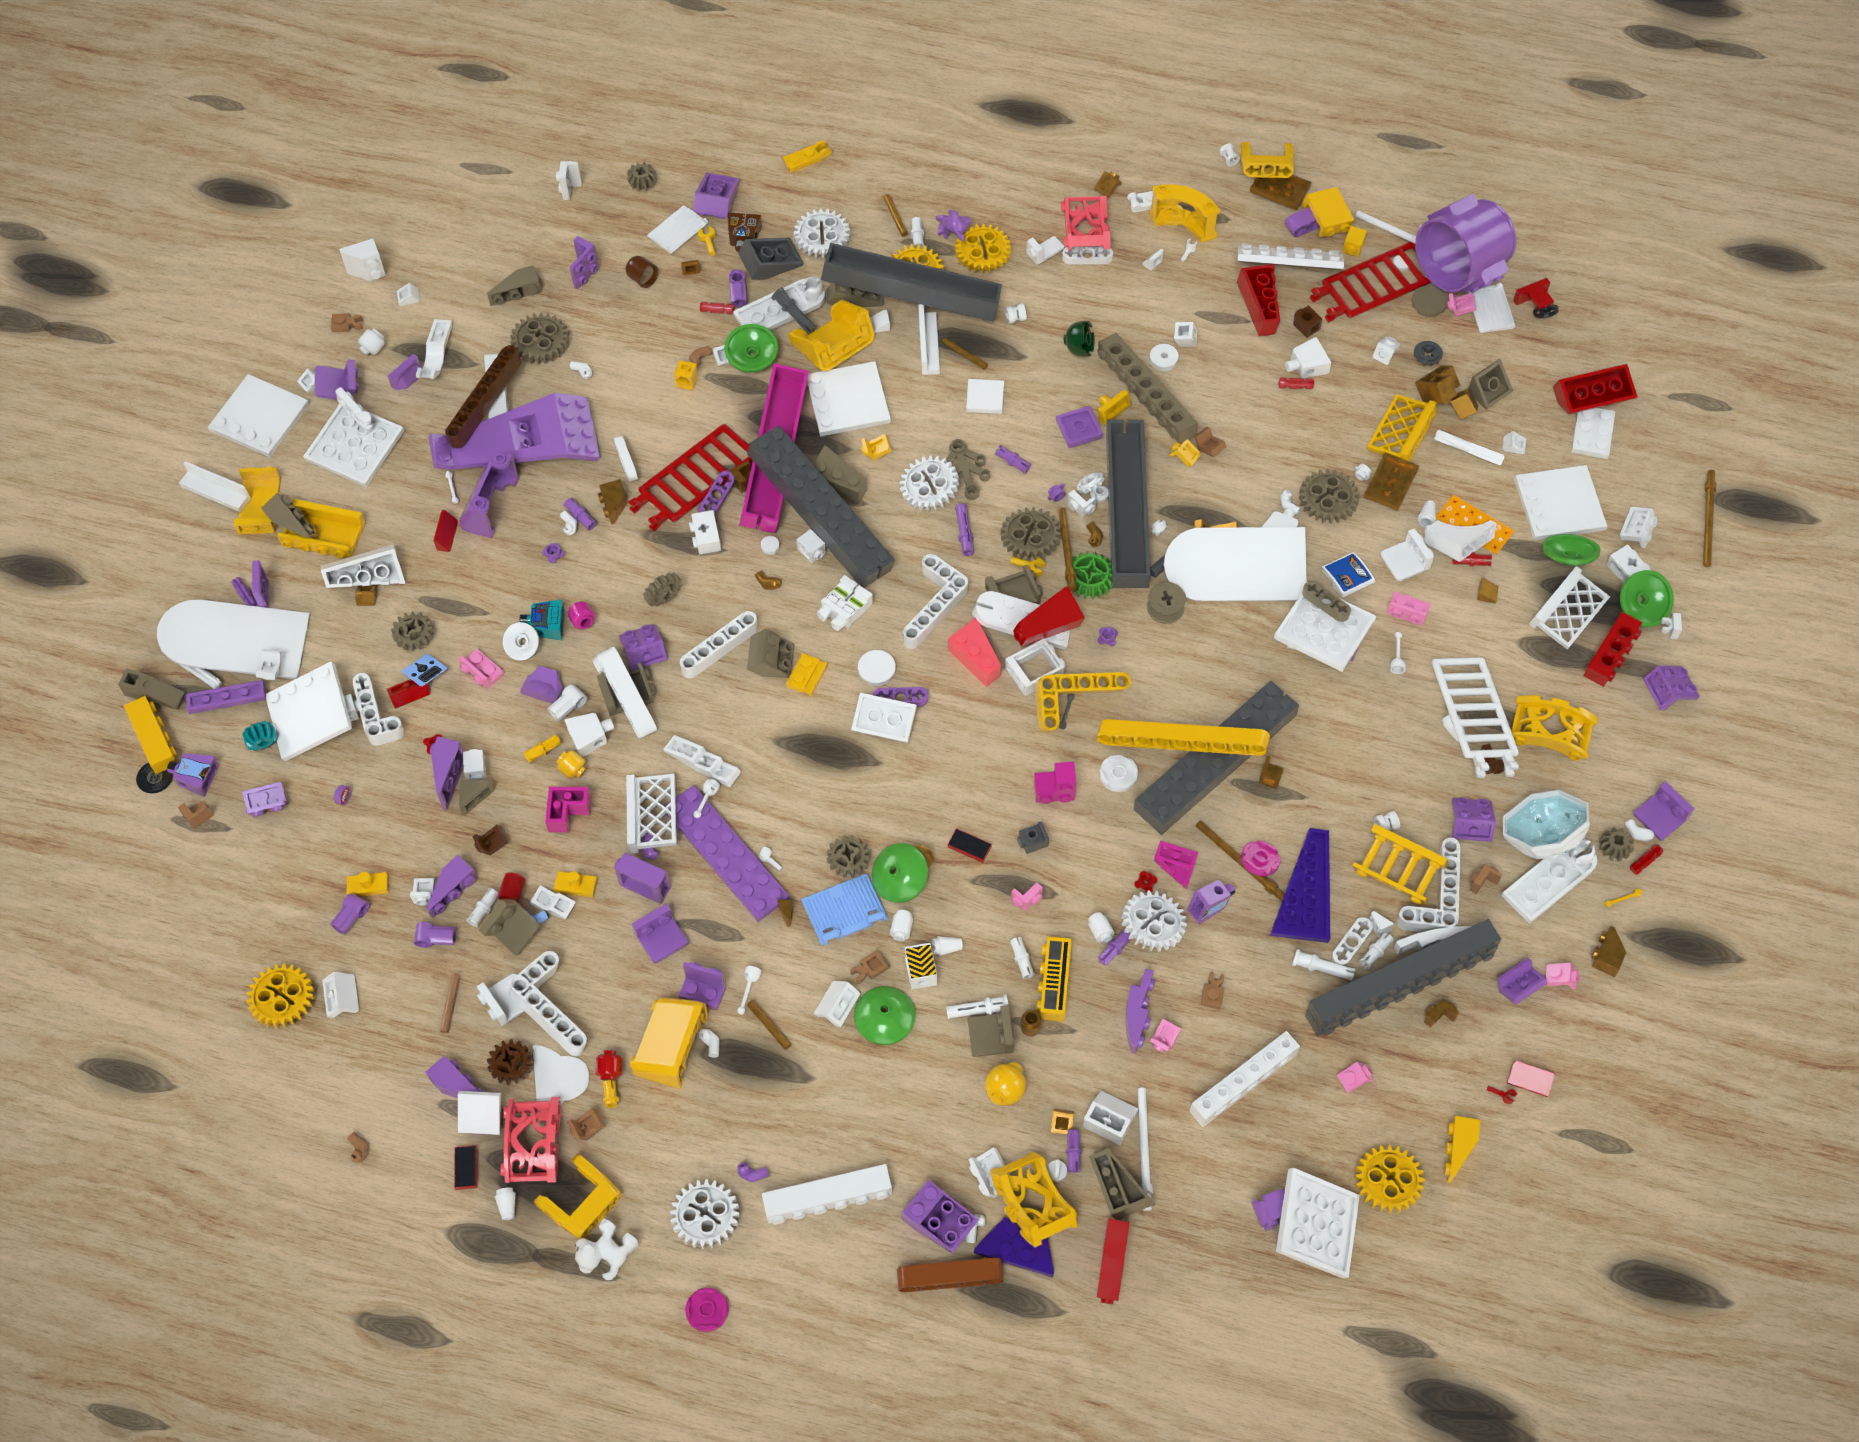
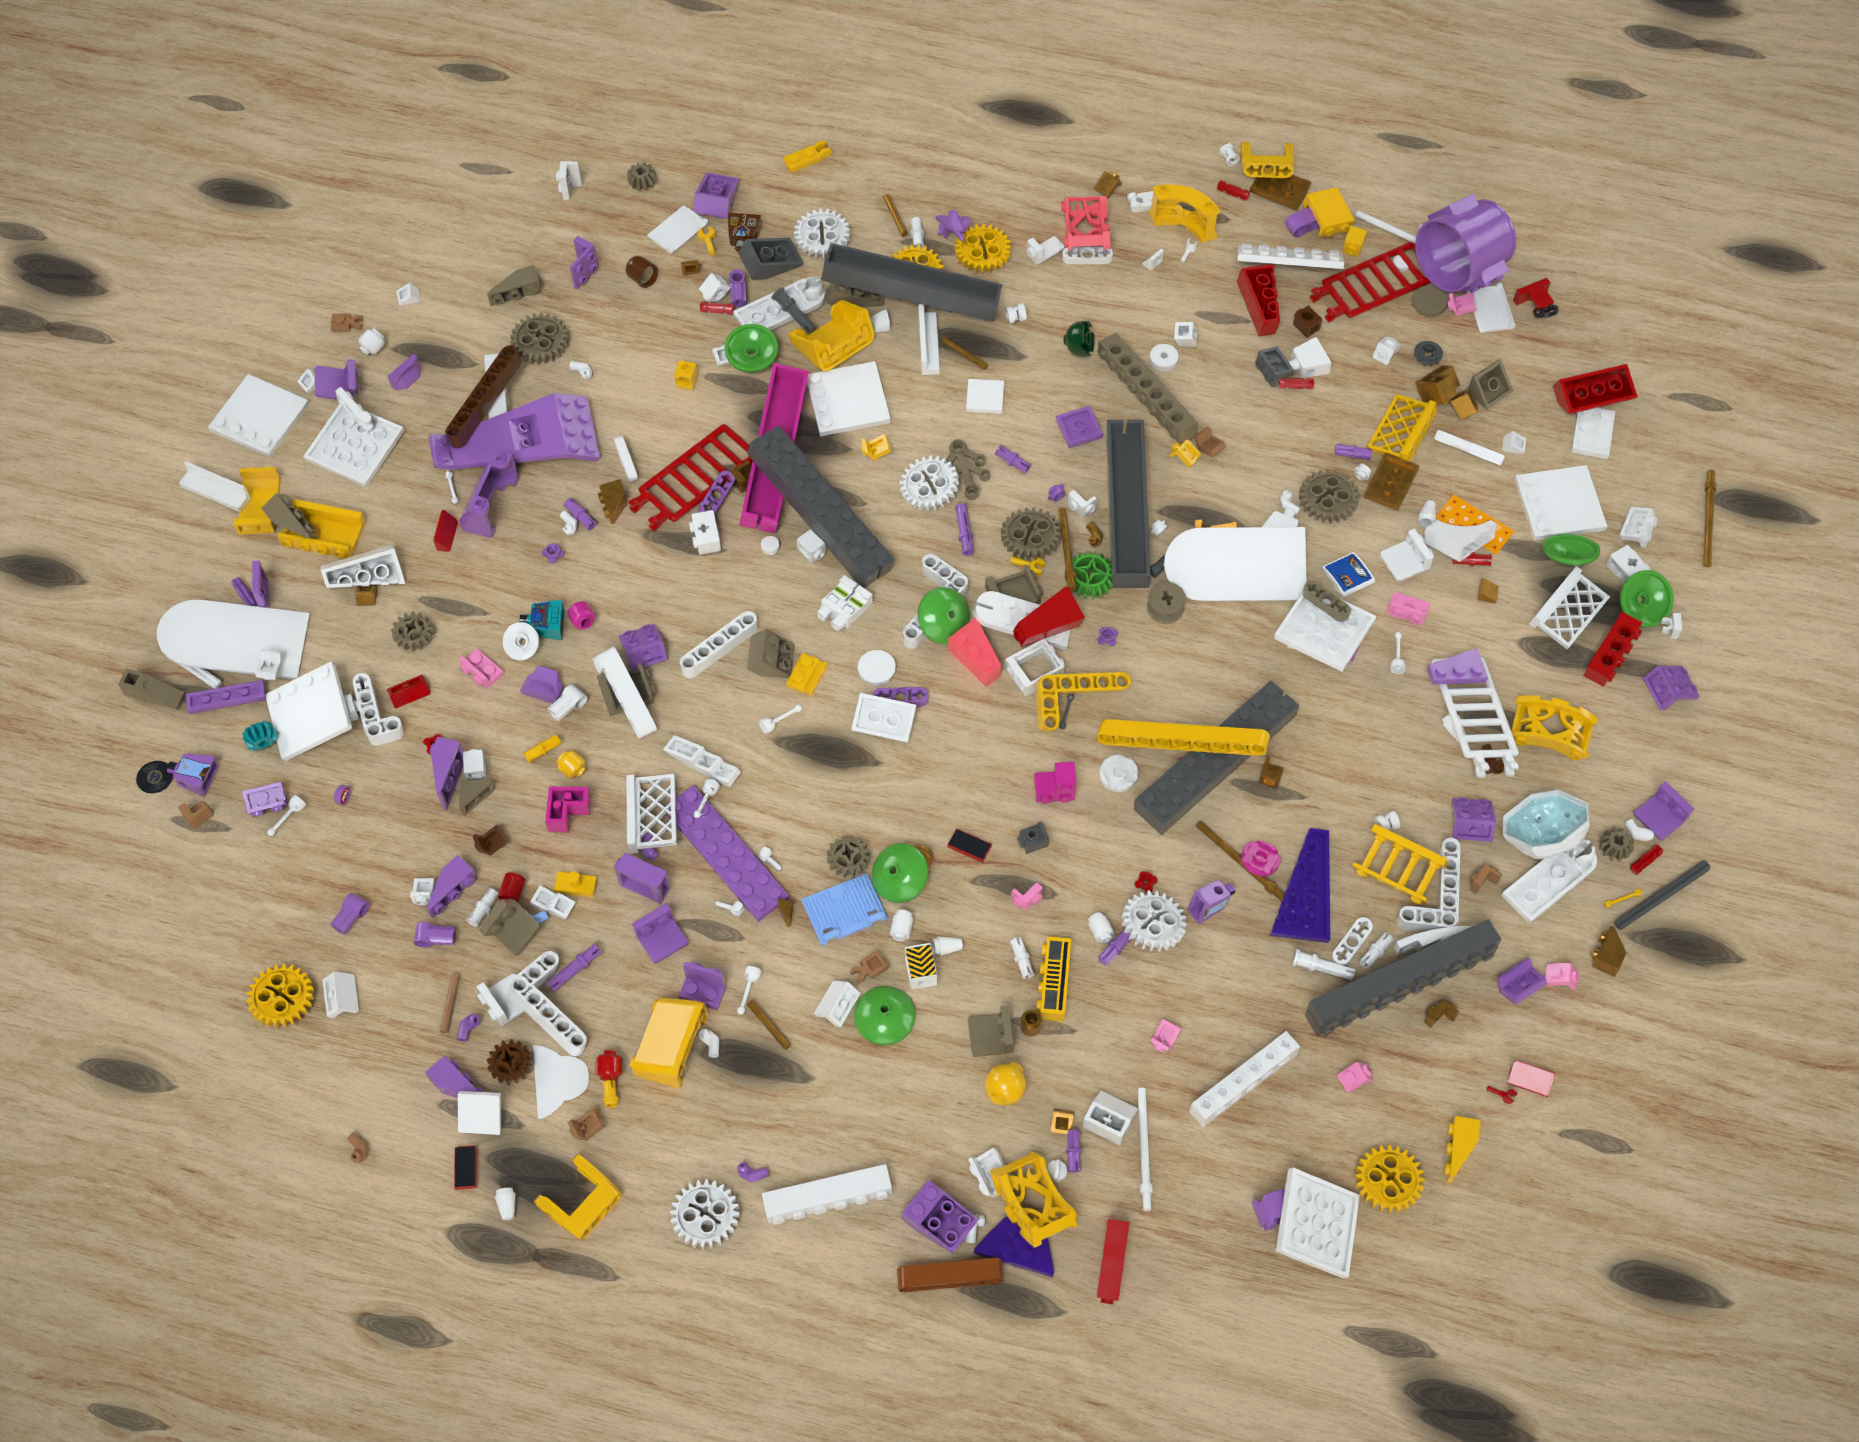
yellow brick [123,696,178,774] -> none
white slope [339,239,386,281] -> none
yellow tile [347,872,389,897] -> none
sticker [401,653,448,687] -> none
white piece [416,319,453,379] -> none
coral fence [501,1097,561,1183] -> none
white torso [565,713,614,757] -> none
white animal [575,1219,639,1280] -> none
dark tan gear [643,572,683,607] -> none
dark pink tile [685,1288,729,1332] -> none
medium nougat arm [689,346,711,365] -> none
pearl gold arm [755,571,782,590] -> none
dark tan wedge [813,445,867,504] -> none
white pin [946,994,1008,1019] -> none
white gear [1077,473,1105,494] -> none
dark tan wedge [1089,1148,1155,1220] -> none
white plate [1090,485,1108,503] -> none
yellow tile [1098,389,1131,425] -> none
medium lavender slope [1126,969,1155,1054] -> none
dark pink wing [1154,841,1198,889] -> none
medium nougat plate [1200,972,1225,1010] -> none
white slope [1369,911,1394,937] -> none
none -> white hinge [267,795,307,836]
none -> medium lavender arm [457,1014,481,1042]
none -> medium lavender pin [546,944,602,992]
none -> white brick [699,273,731,303]
none -> white hand [716,901,745,916]
none -> white hinge [759,704,802,734]
none -> bright green dish [918,587,970,644]
none -> red axle [1217,180,1250,201]
none -> dark grey bracket [1255,346,1294,387]
none -> medium lavender axle [1335,444,1372,461]
none -> medium lavender wing [1427,648,1488,685]
none -> dark grey axle [1614,861,1711,930]

